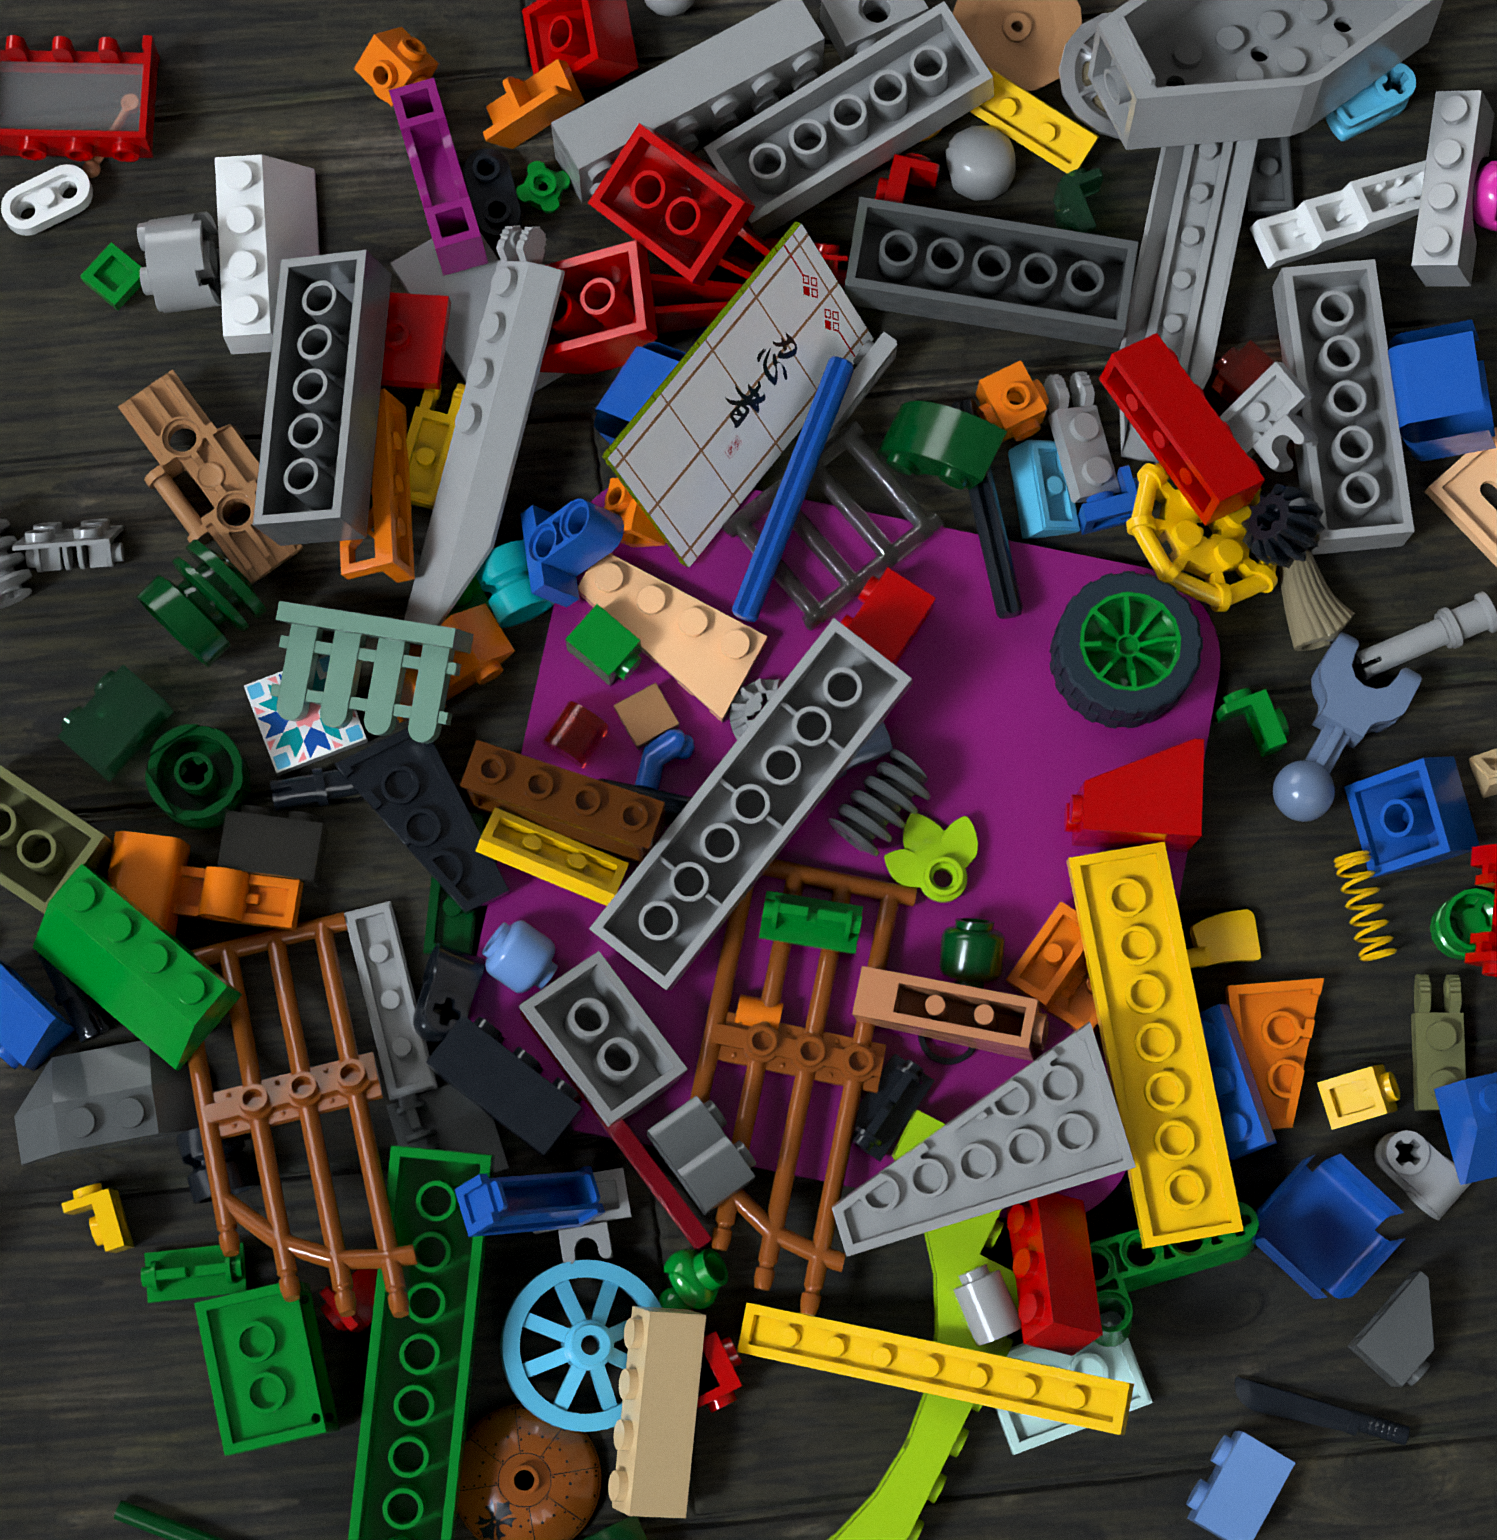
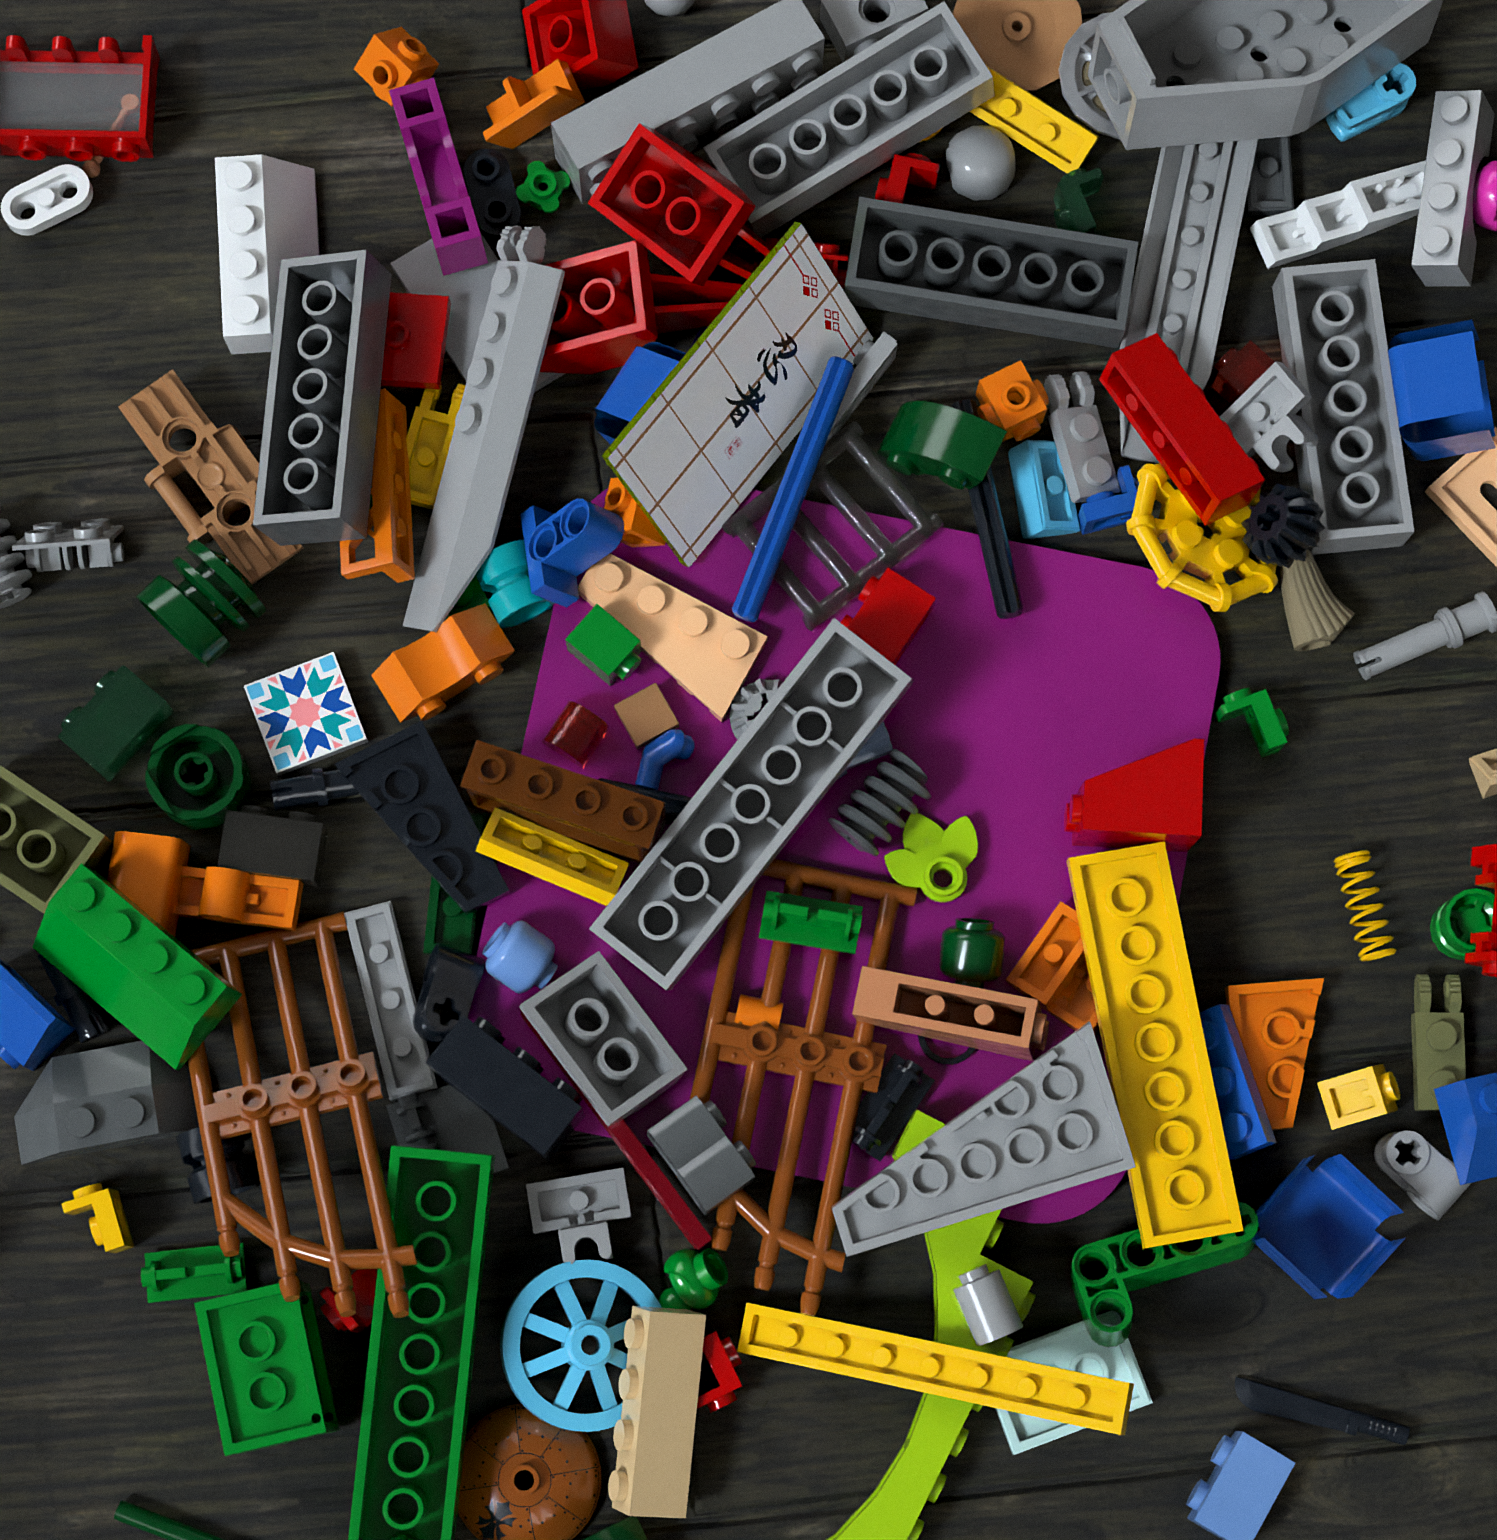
green plate [80,242,141,311] -> none
light grey brick [137,212,222,314] -> none
sand green fence [270,601,474,744] -> none
blue container [455,1166,605,1237] -> none
red brick [1007,1193,1103,1356] -> none
wheel [1049,571,1203,729] -> none
yellow piece [1187,909,1261,968] -> none
sand blue piece [1273,631,1422,822] -> none
blue slope [1344,756,1480,878] -> none
dark grey slope [1347,1271,1434,1387] -> none

